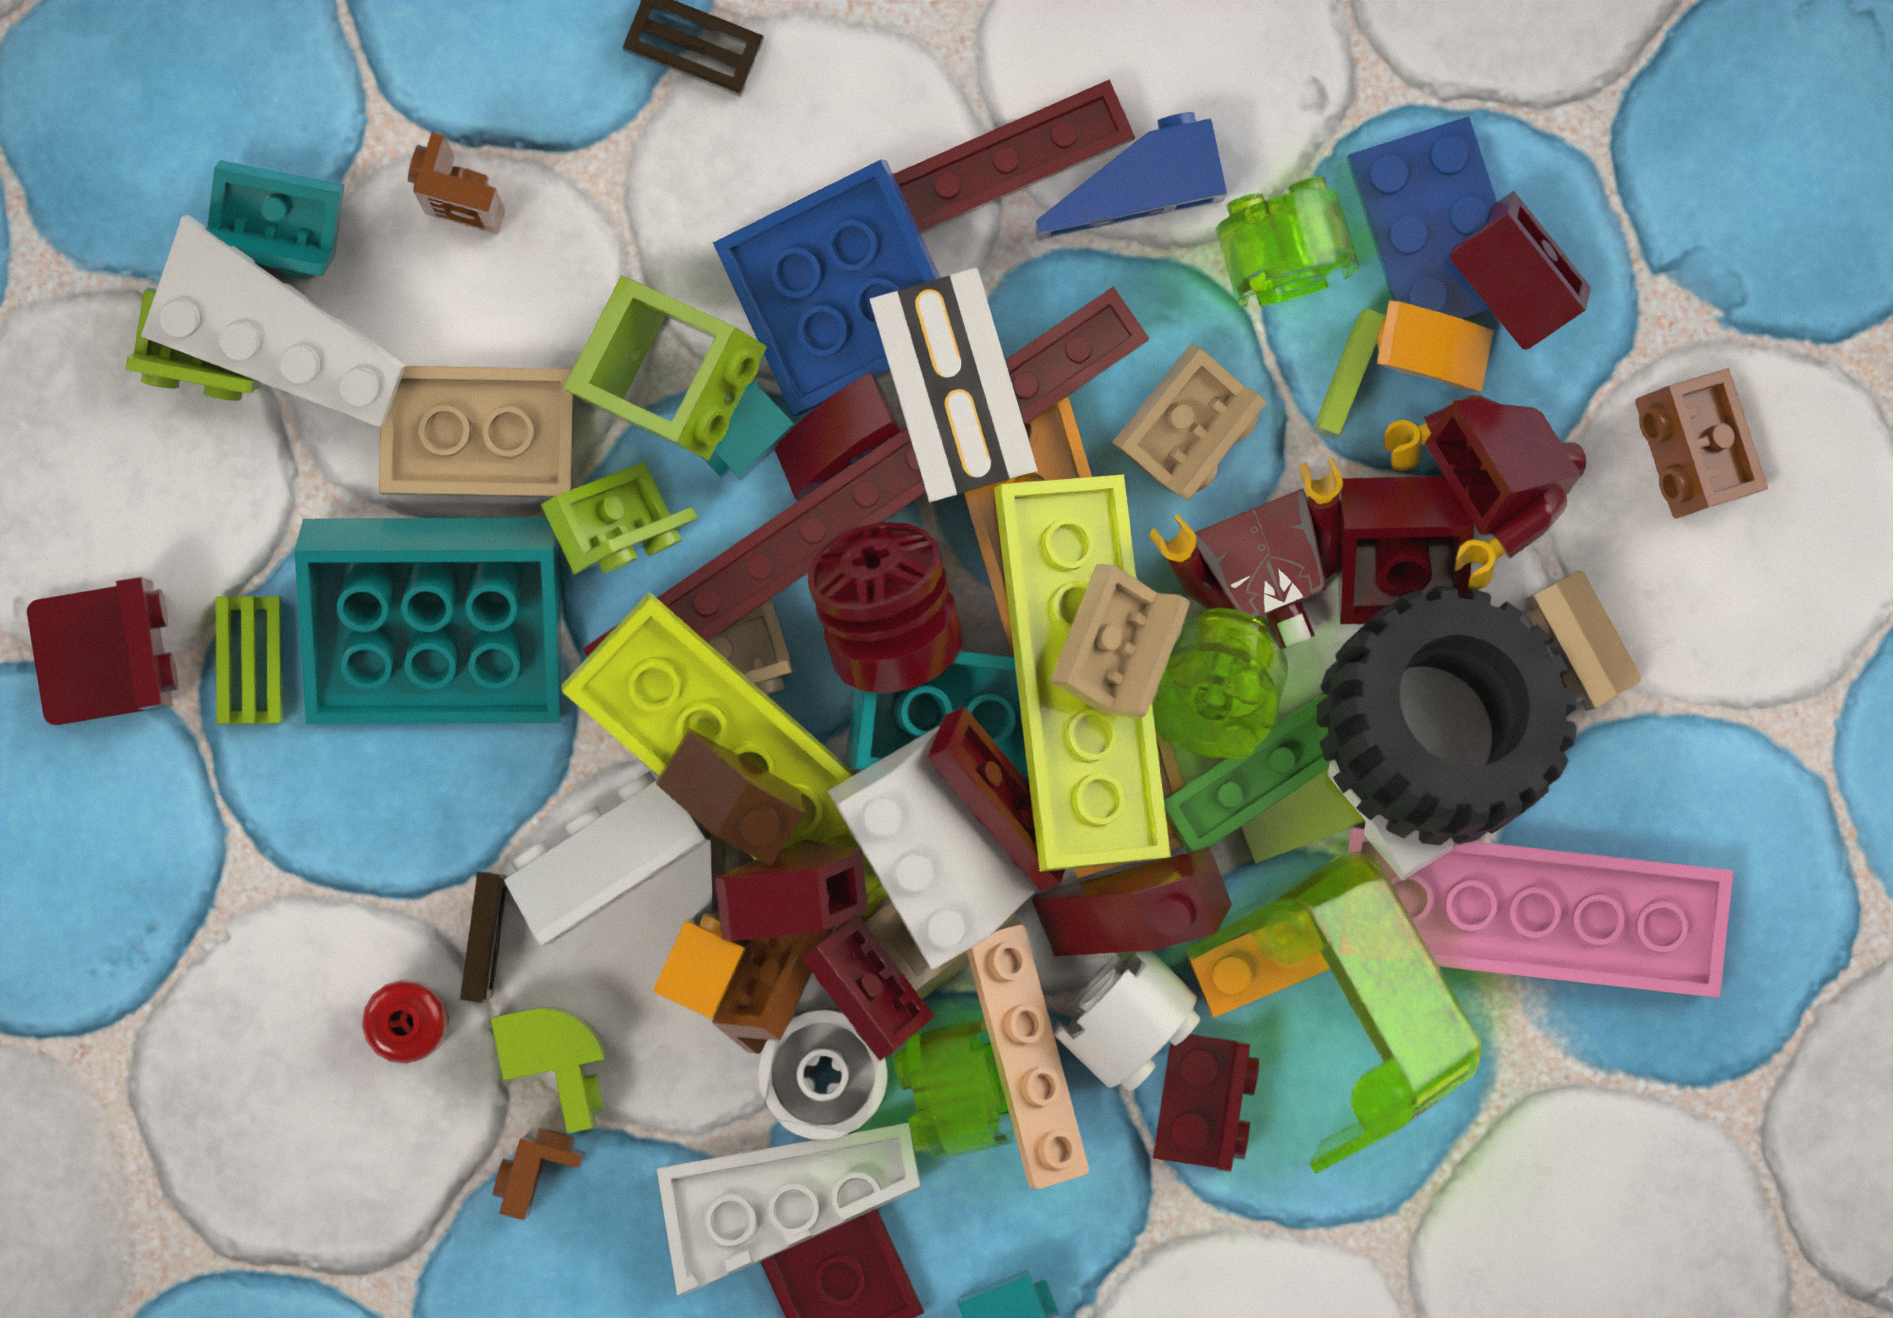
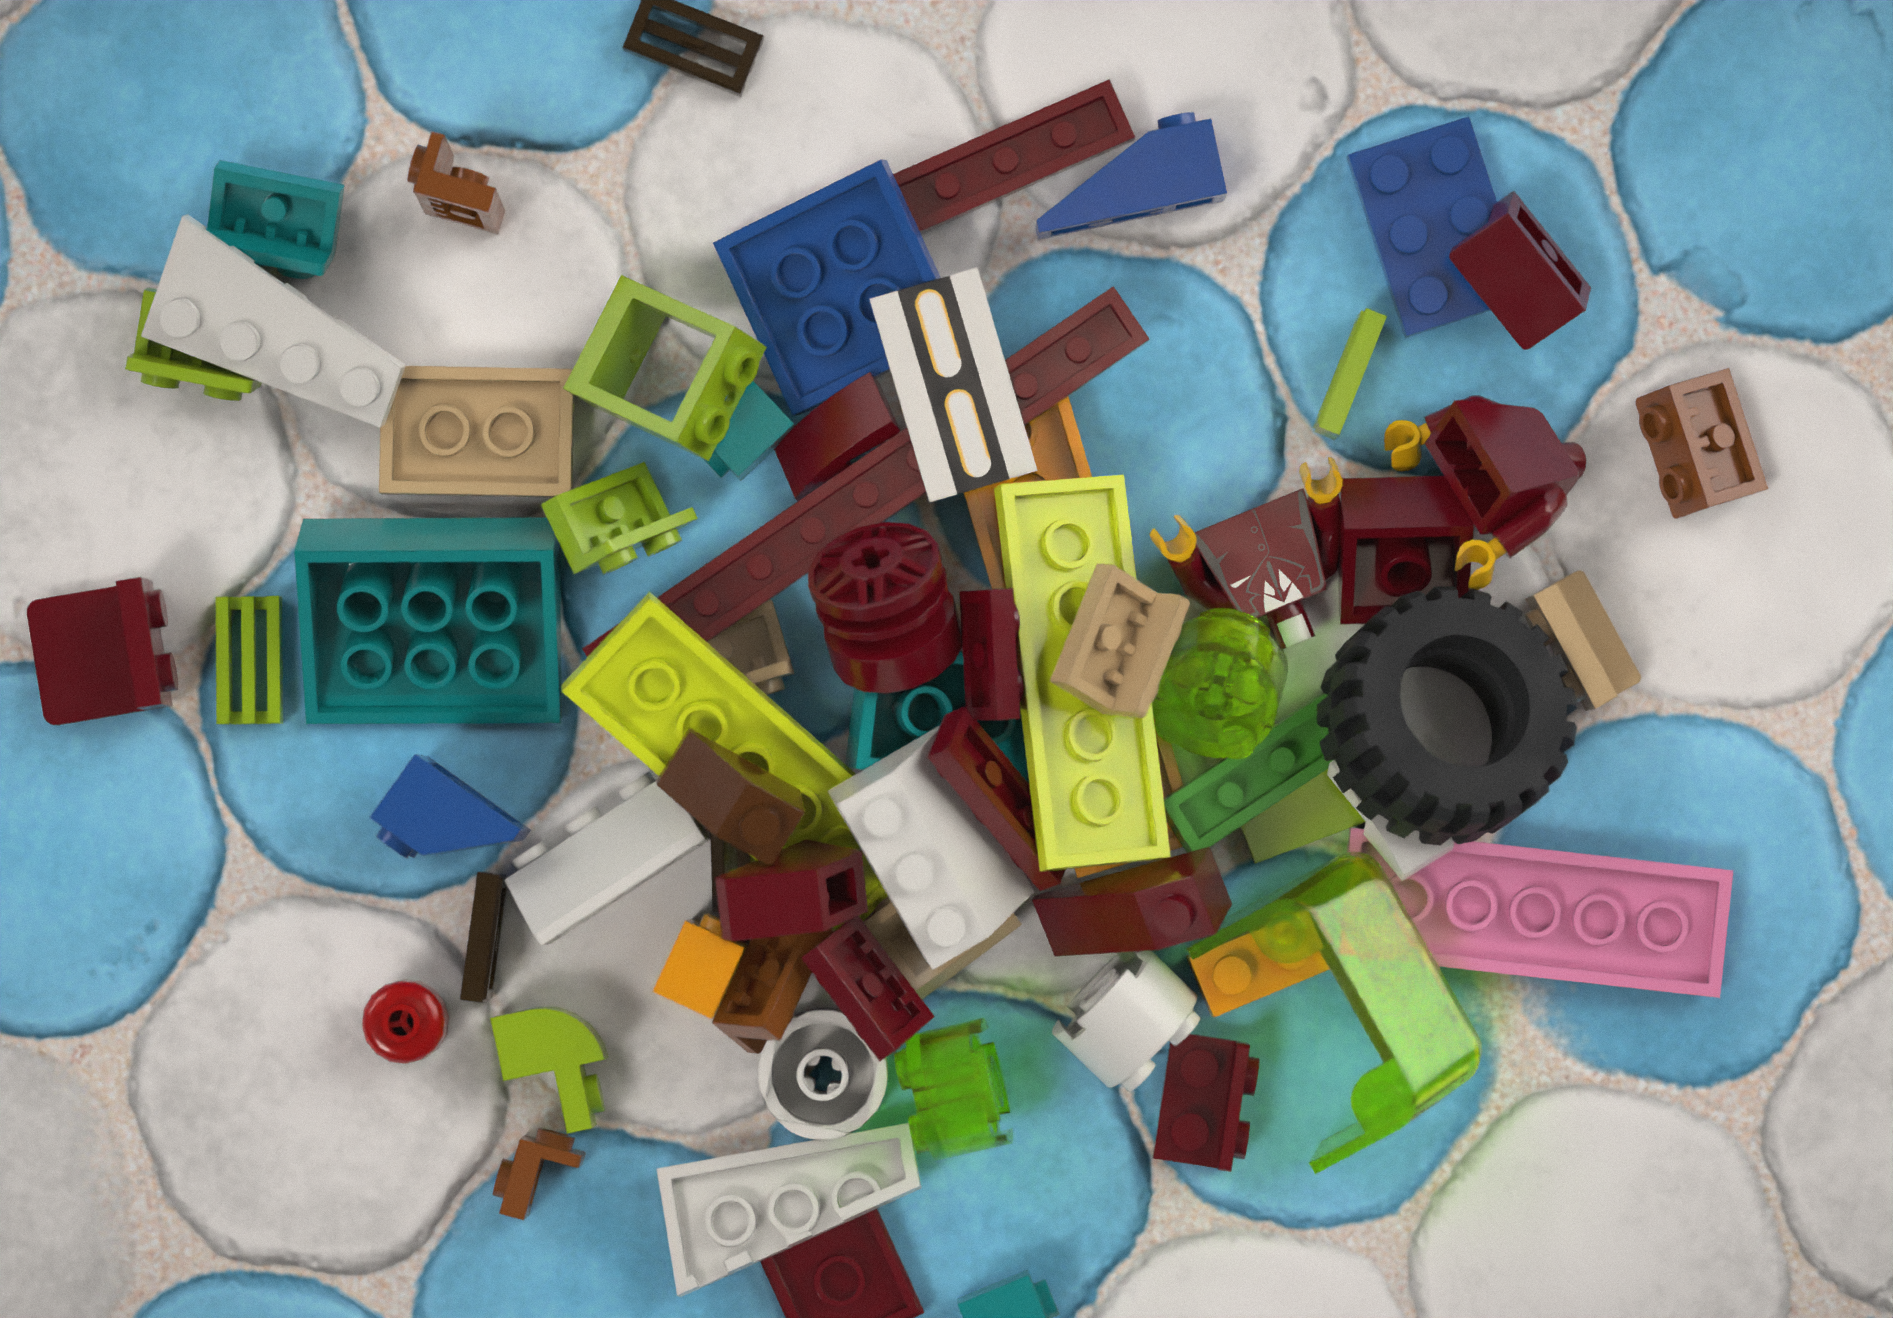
light nougat bracket [966,925,1089,1189] -> none
tan bracket [1112,343,1266,500] -> none
clear neon green brick [1215,177,1360,307] -> none
light orange slope [1377,301,1494,393] -> none
none -> blue slope [369,754,531,858]
none -> dark red plate [959,588,1024,720]

